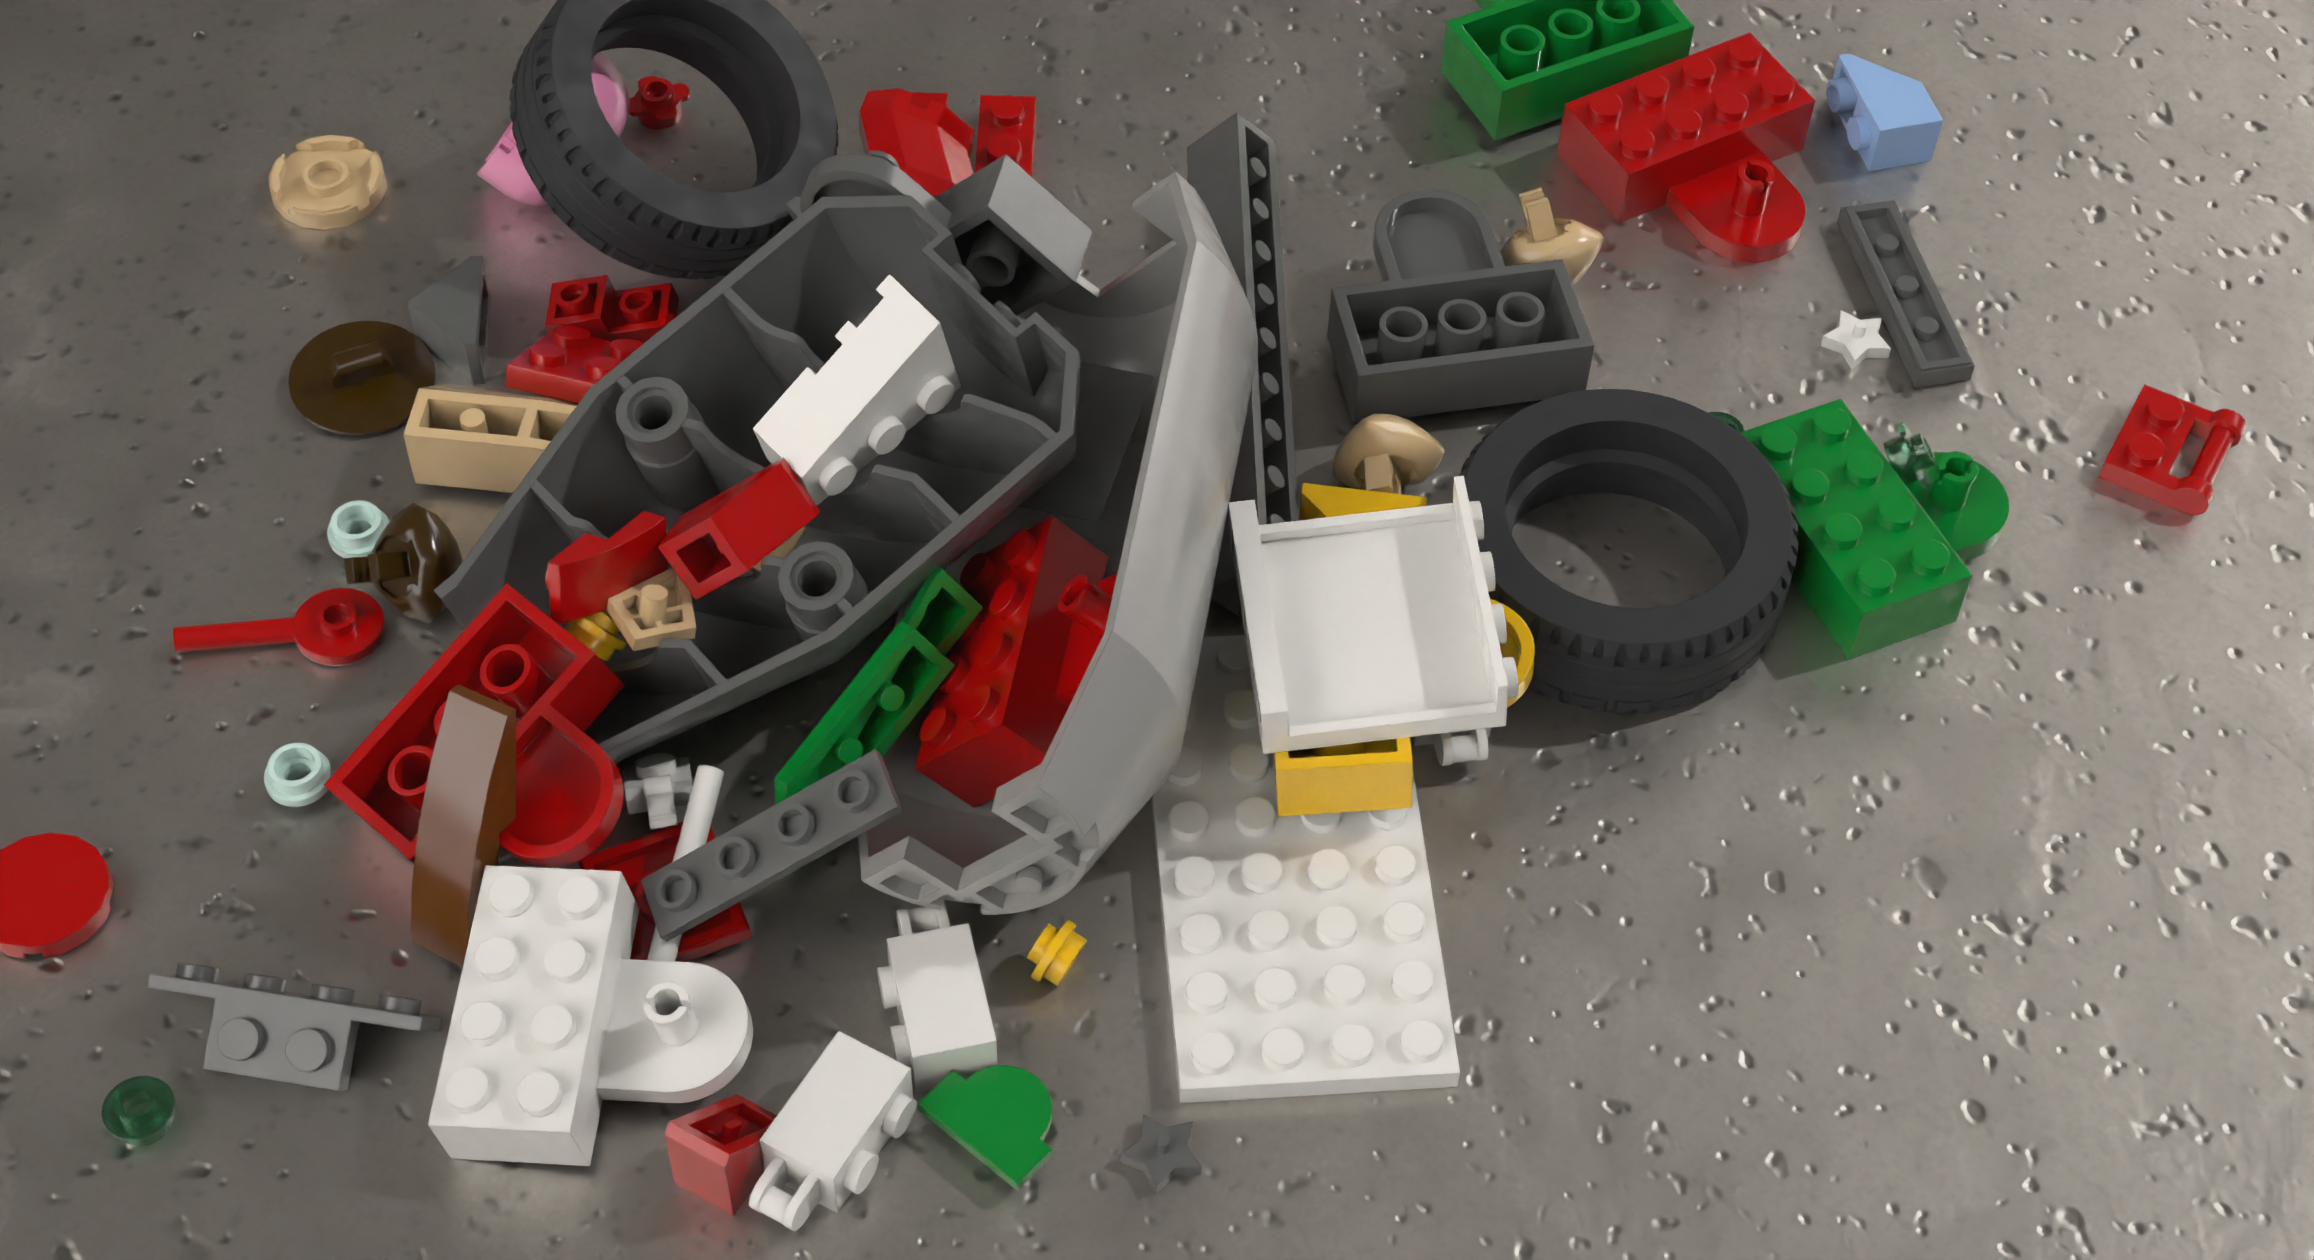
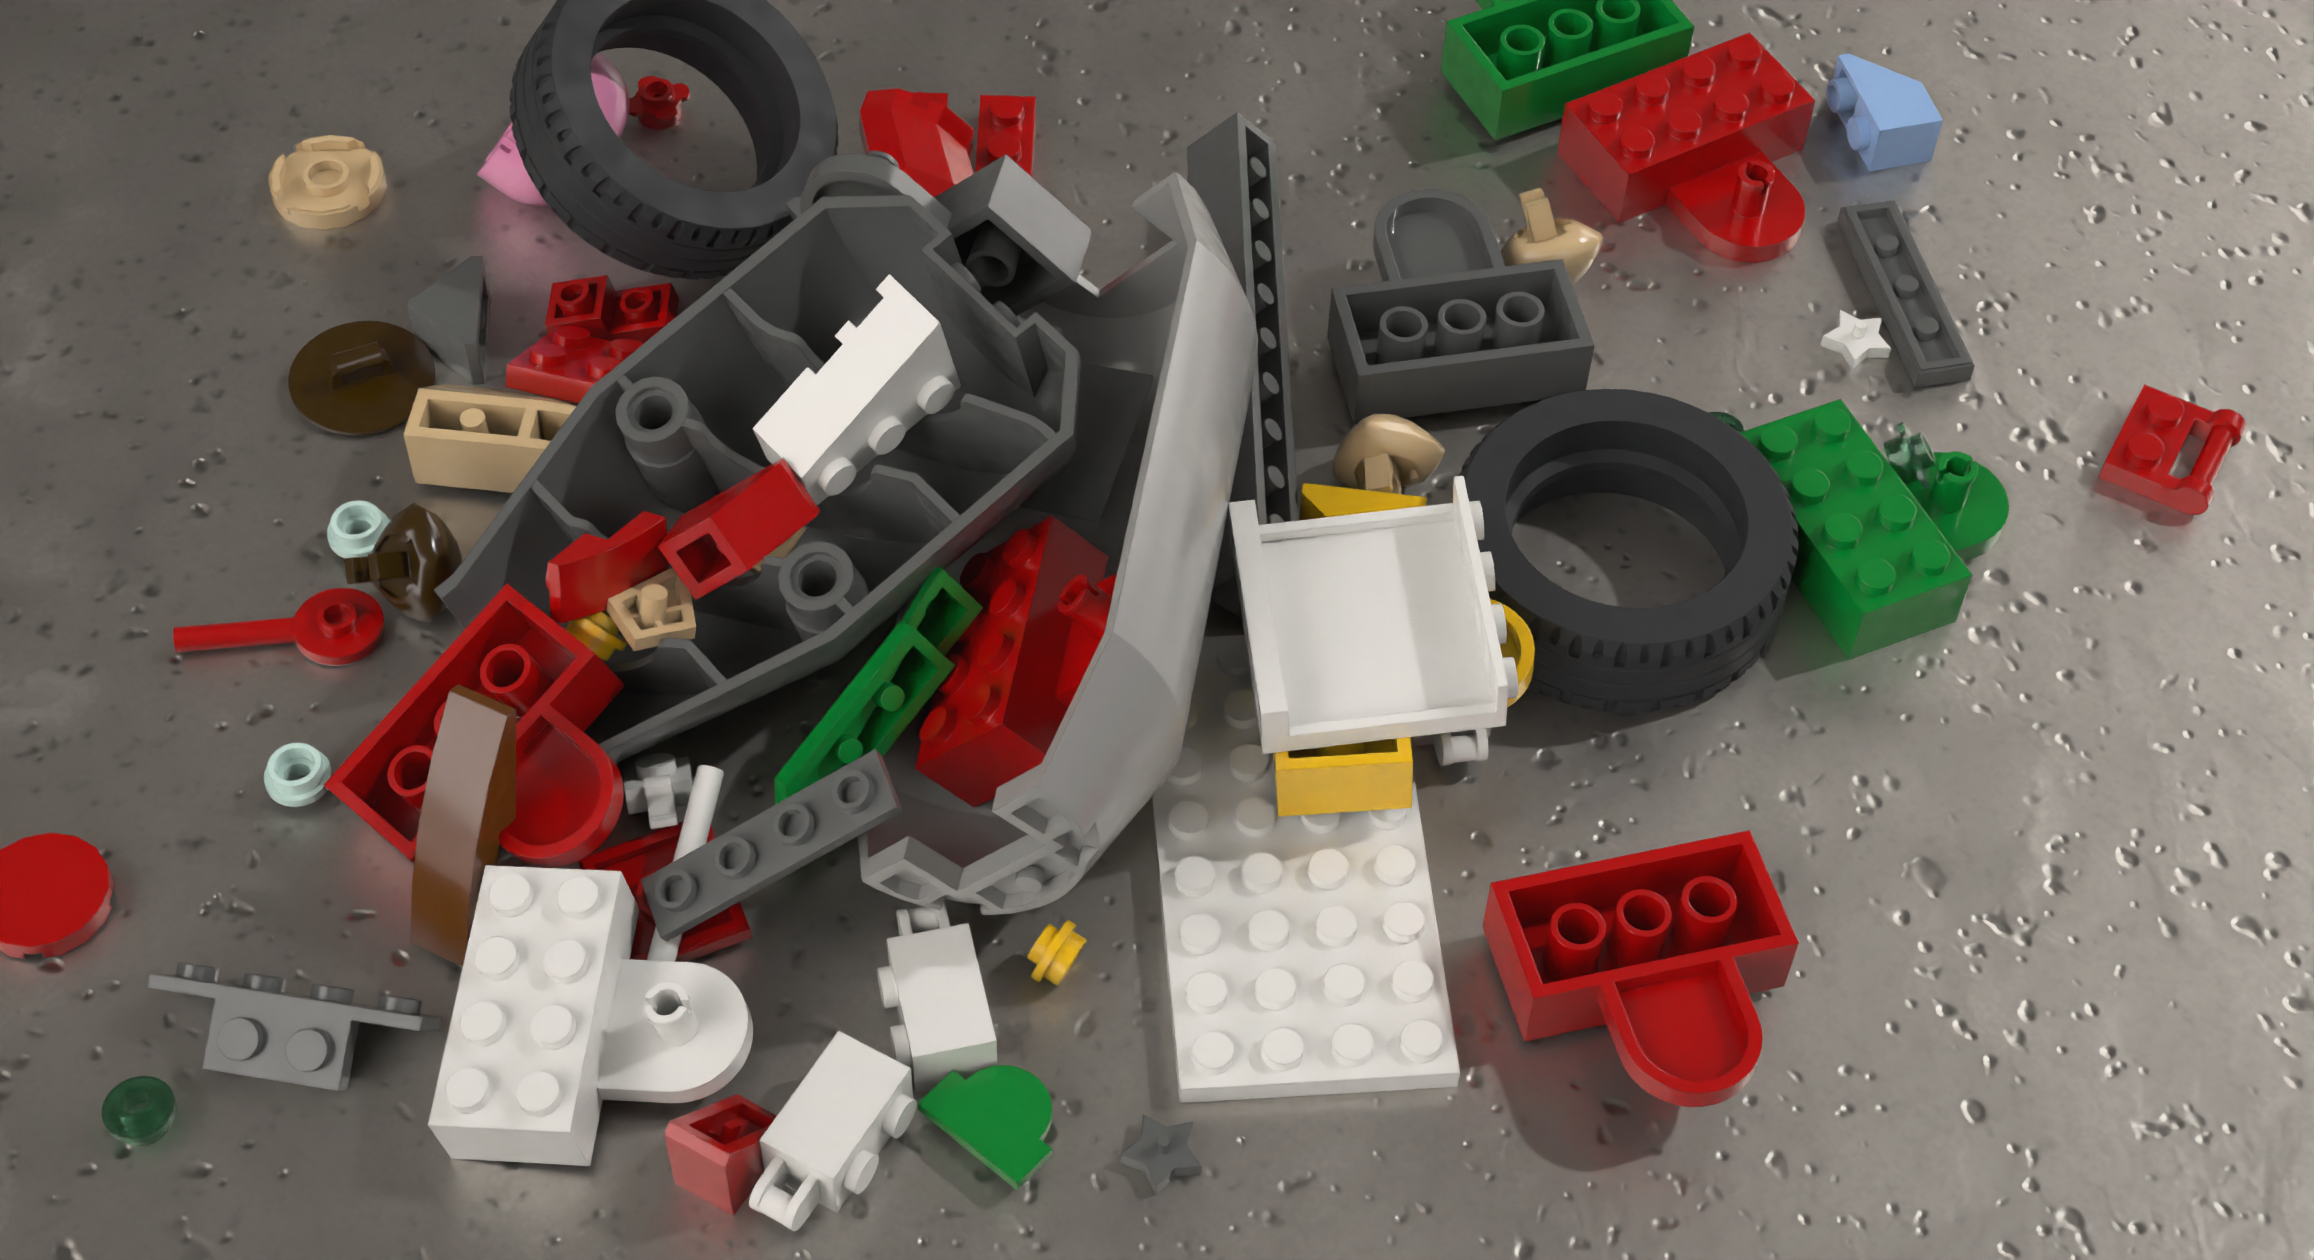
none -> red brick [1482,830,1799,1107]

